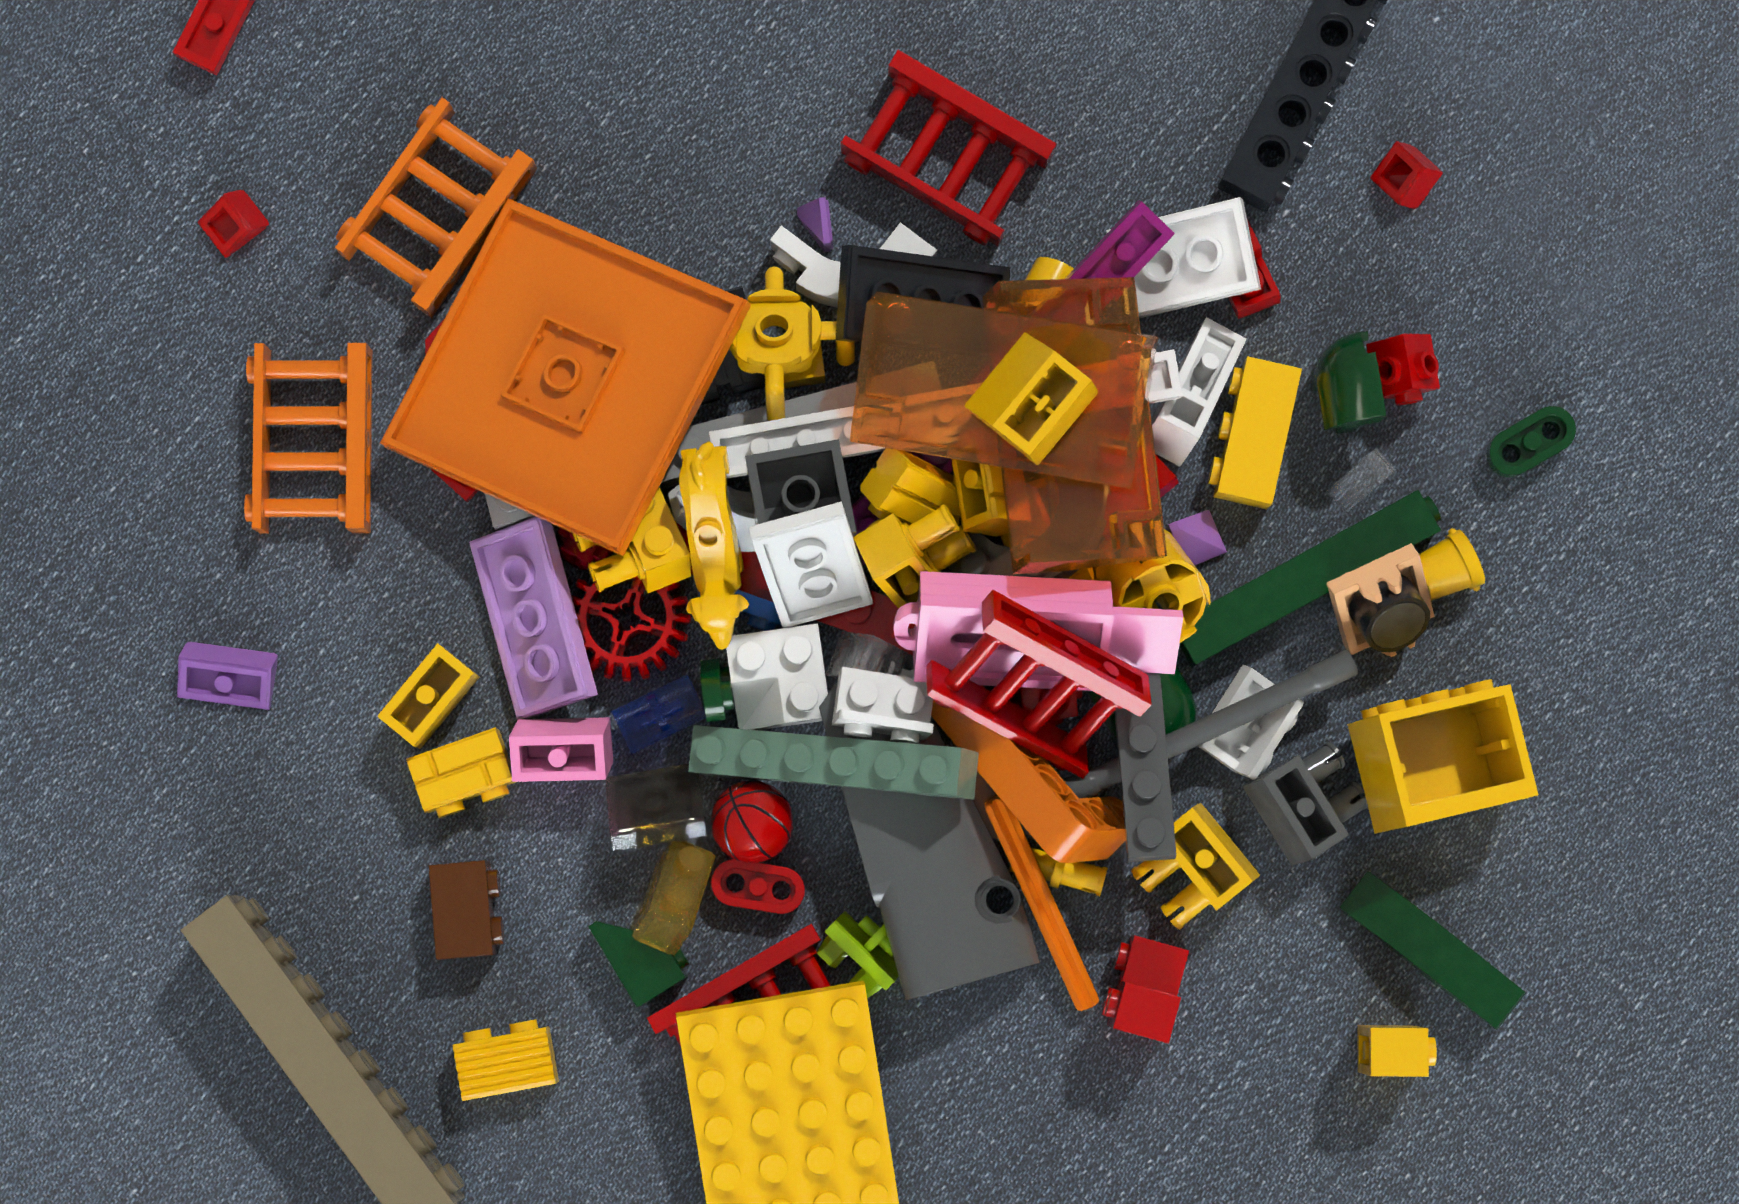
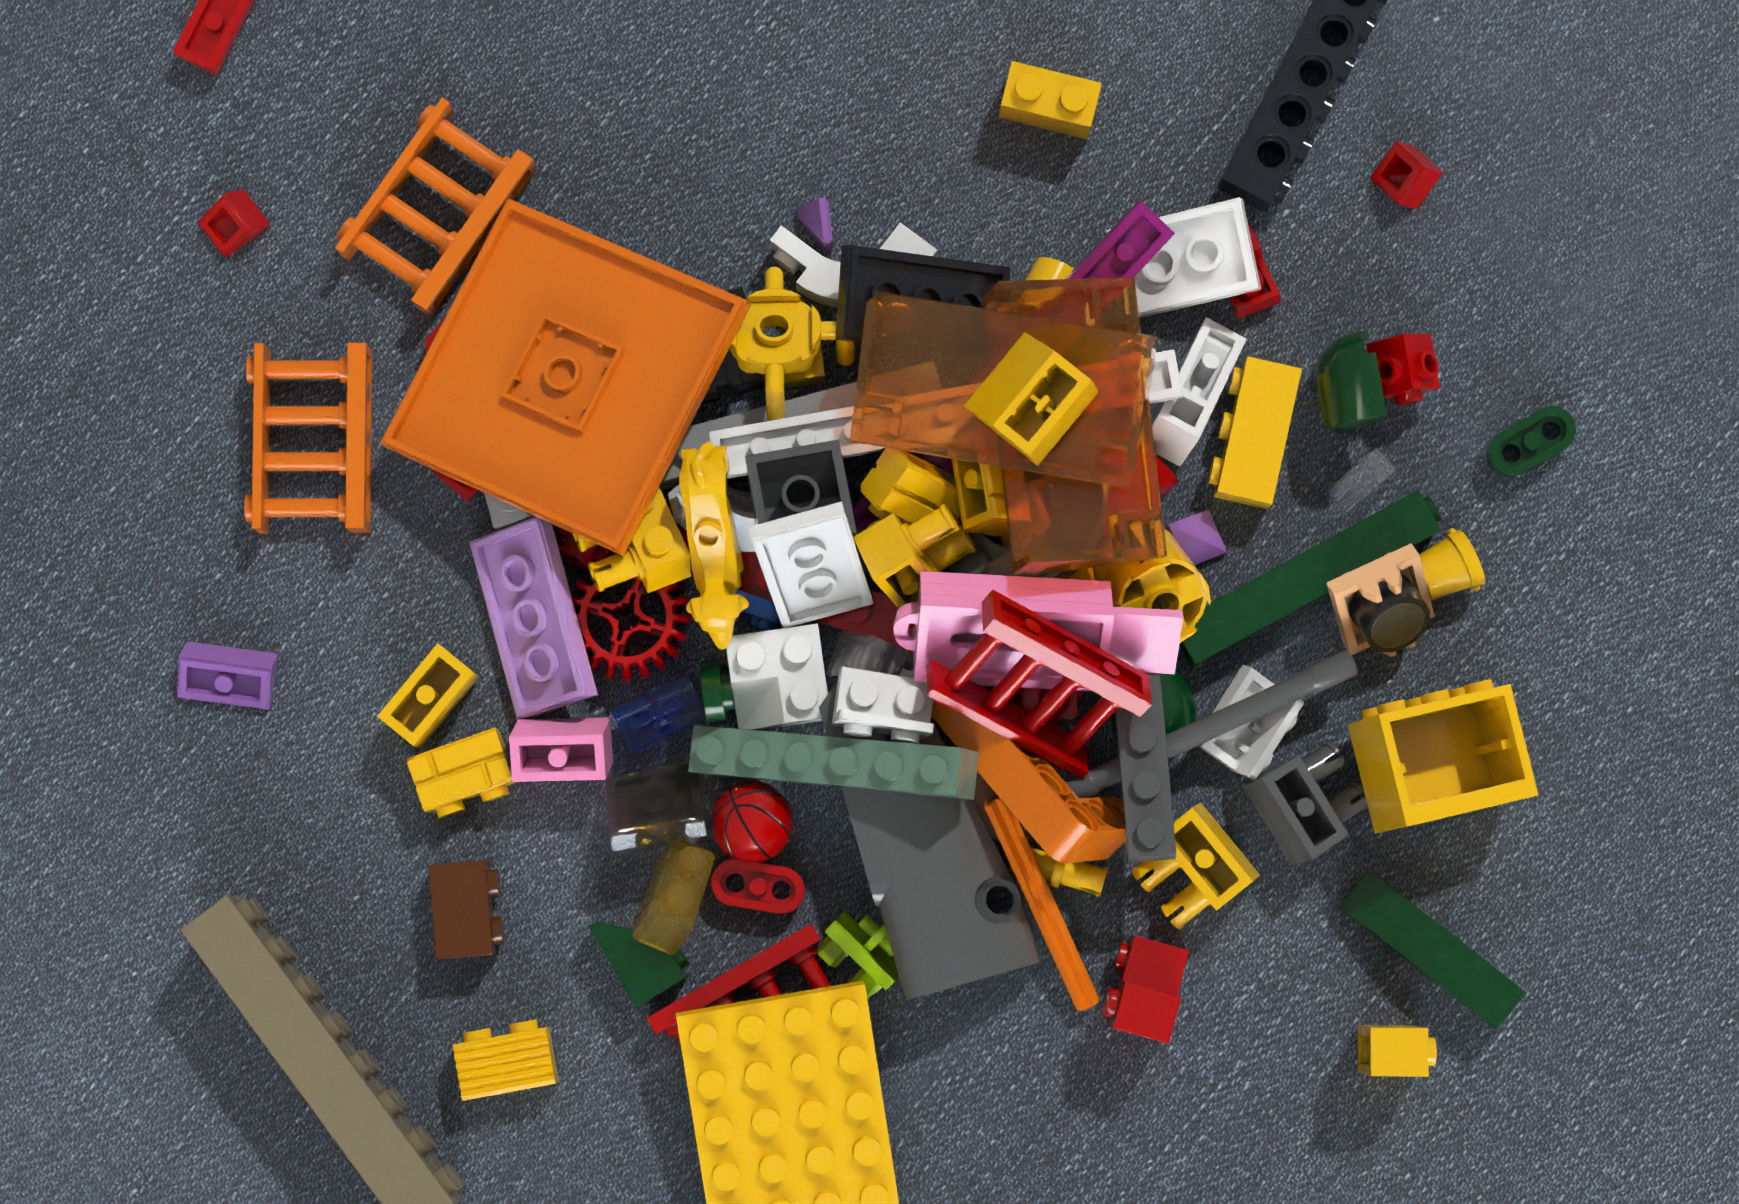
red fence [841,50,1057,246] -> none
none -> yellow brick [999,61,1102,140]

